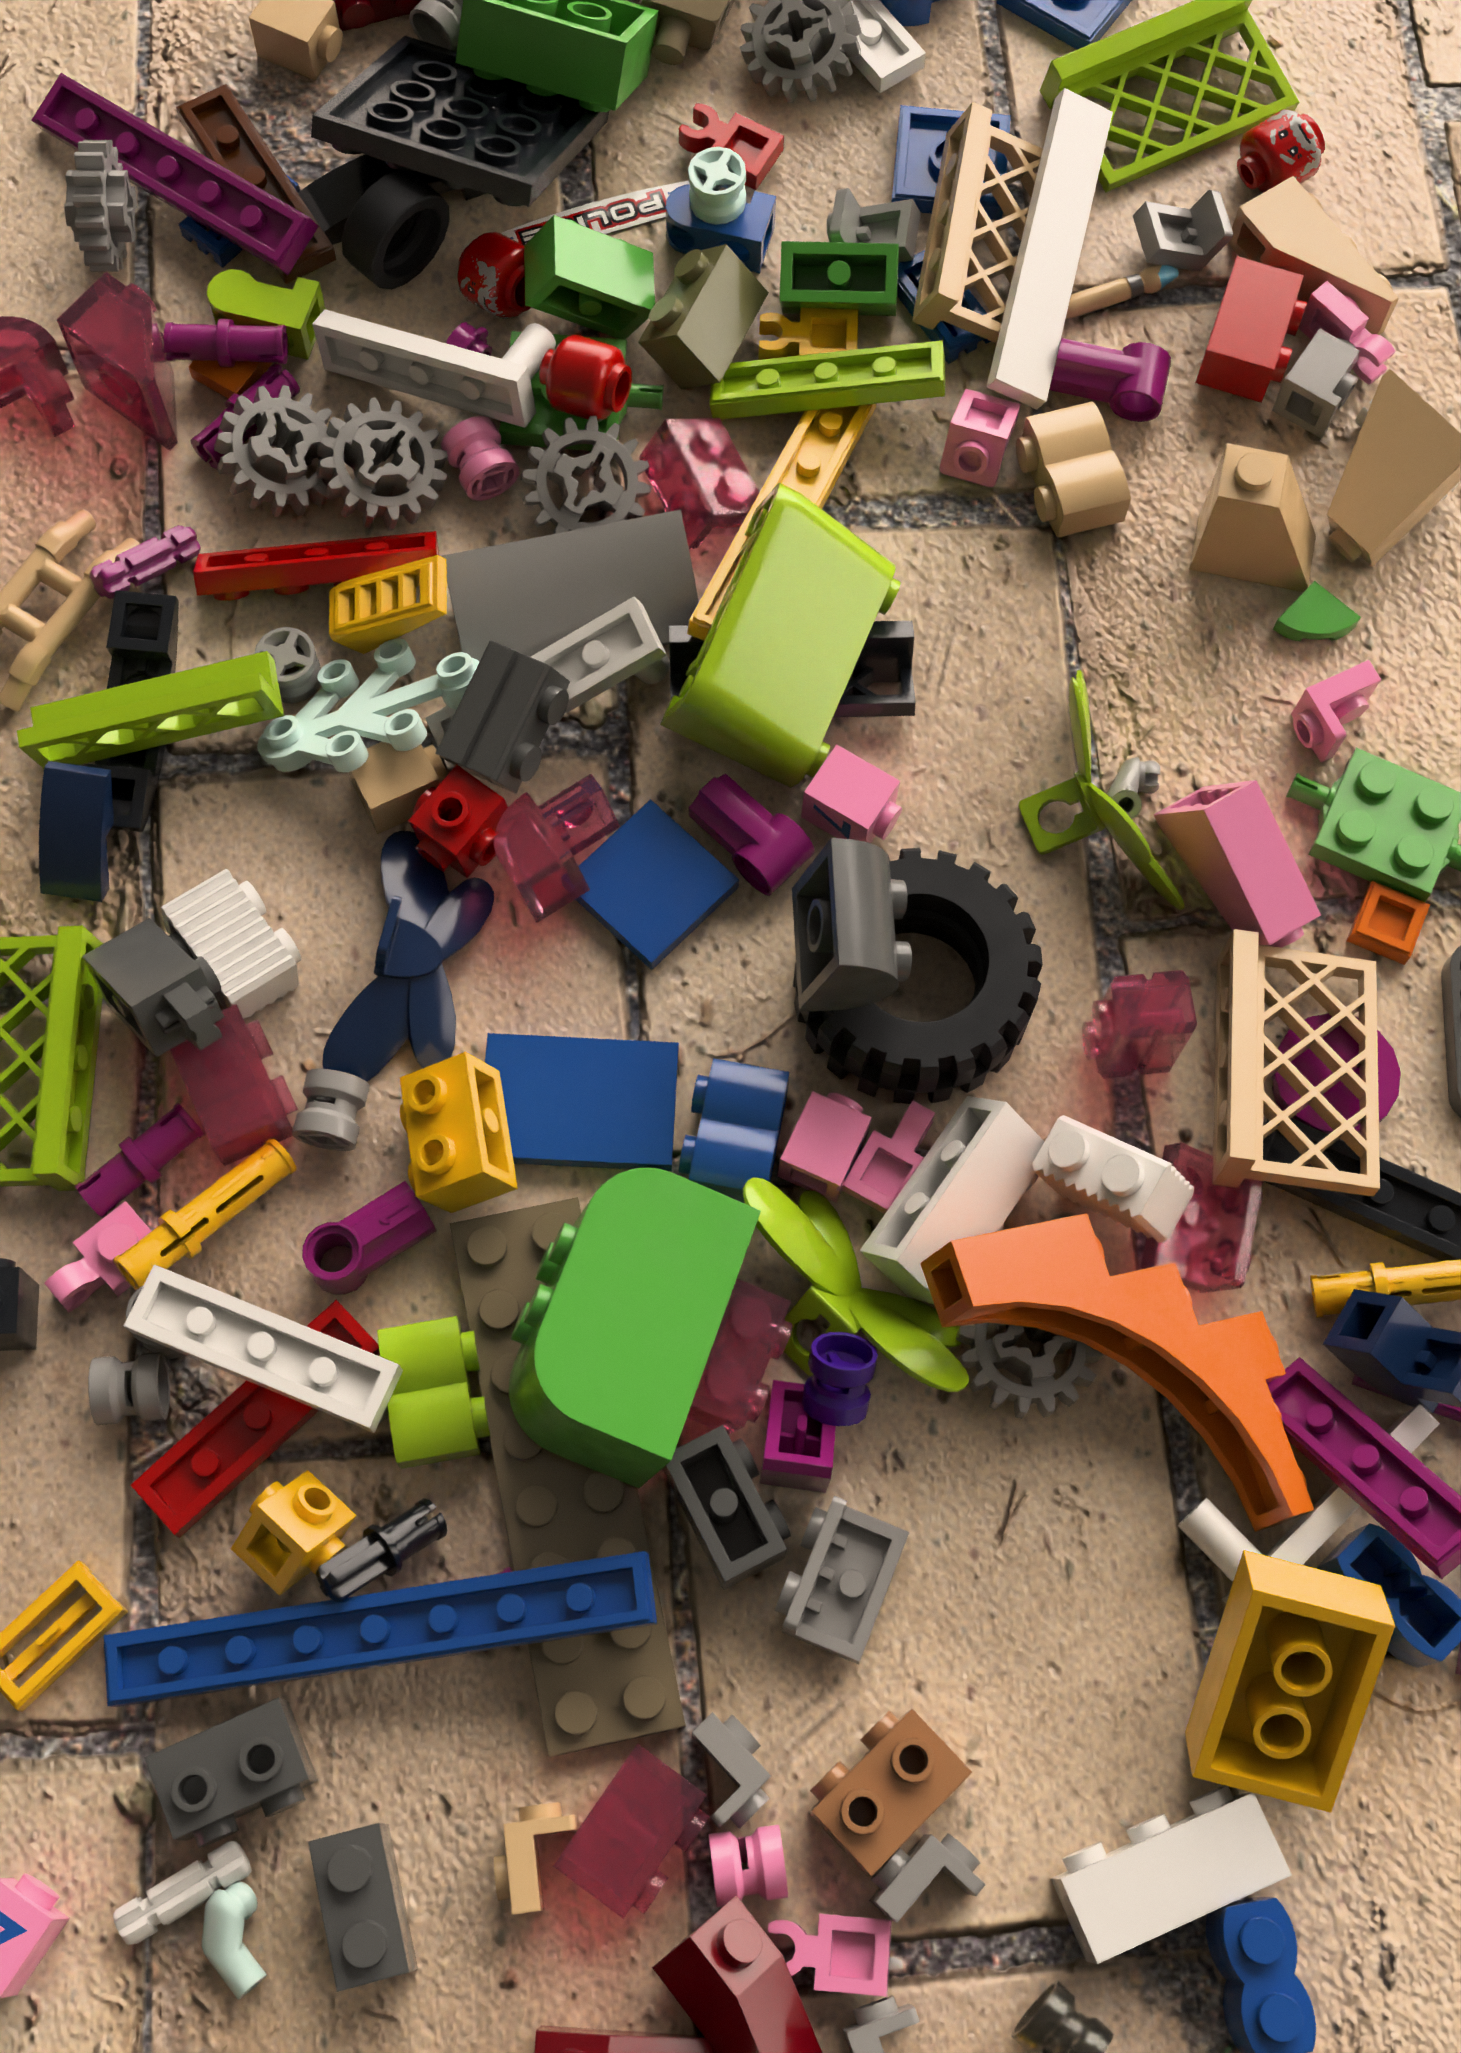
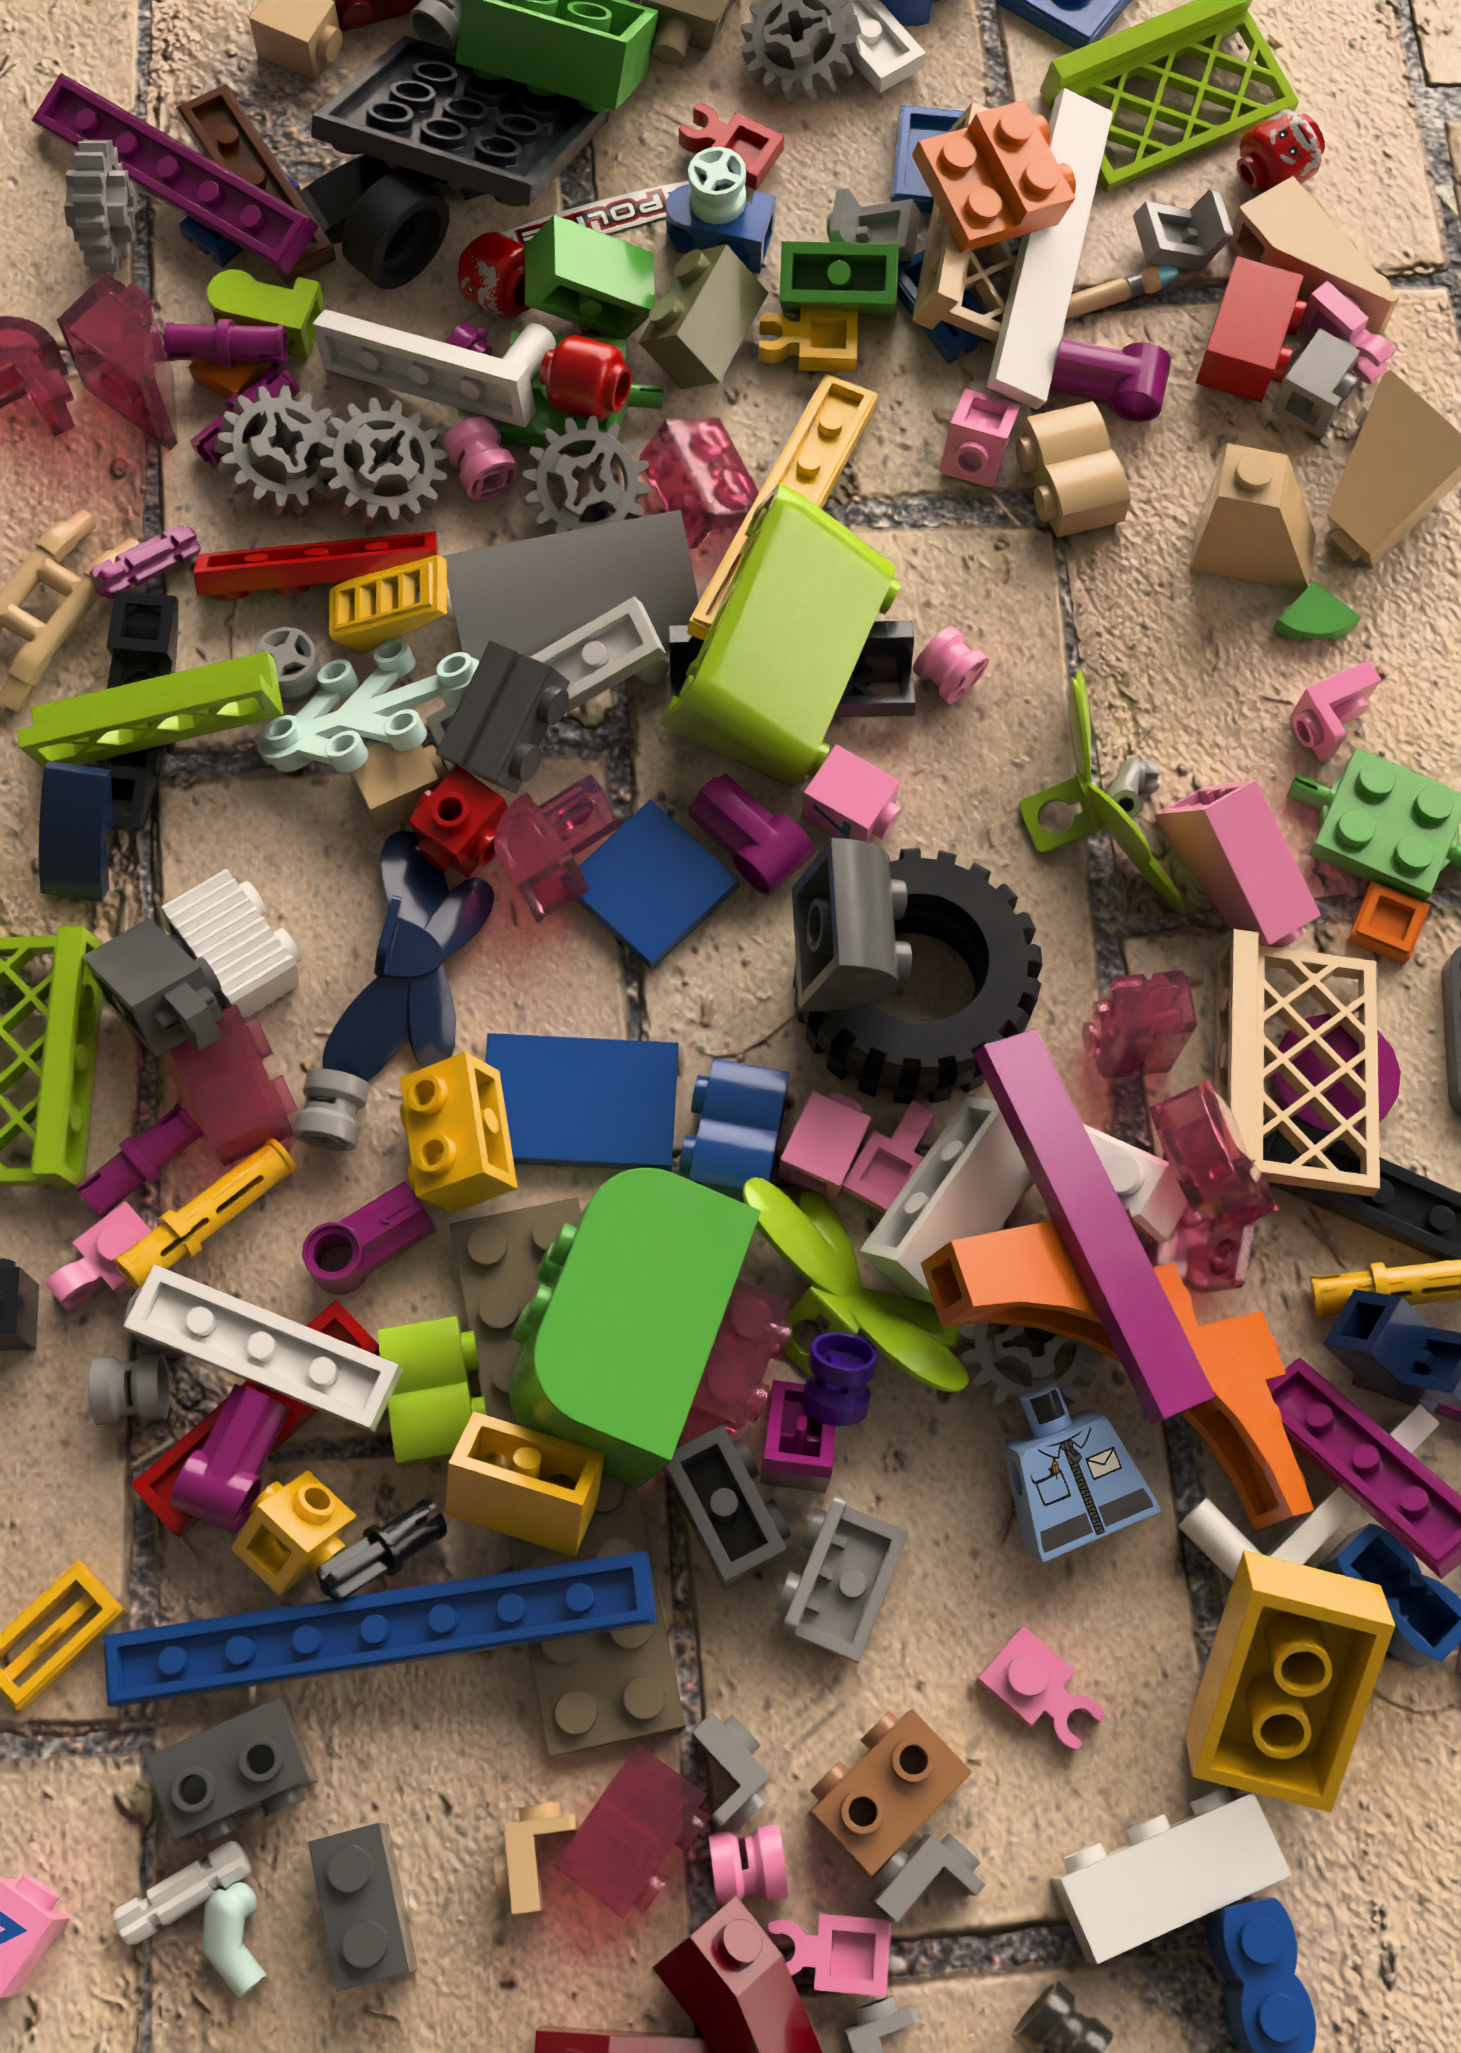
lime tile [710,341,945,420] -> none
none -> magenta piece [170,1384,291,1534]
none -> yellow brick [444,1411,605,1557]
none -> orange plate [912,100,1076,253]
none -> bright pink wheel [912,626,989,704]
none -> magenta tile [973,1029,1216,1425]
none -> bright pink plate [976,1625,1106,1751]
none -> light blue torso [1003,1384,1161,1562]
none -> clear pink brick [1149,1079,1279,1236]

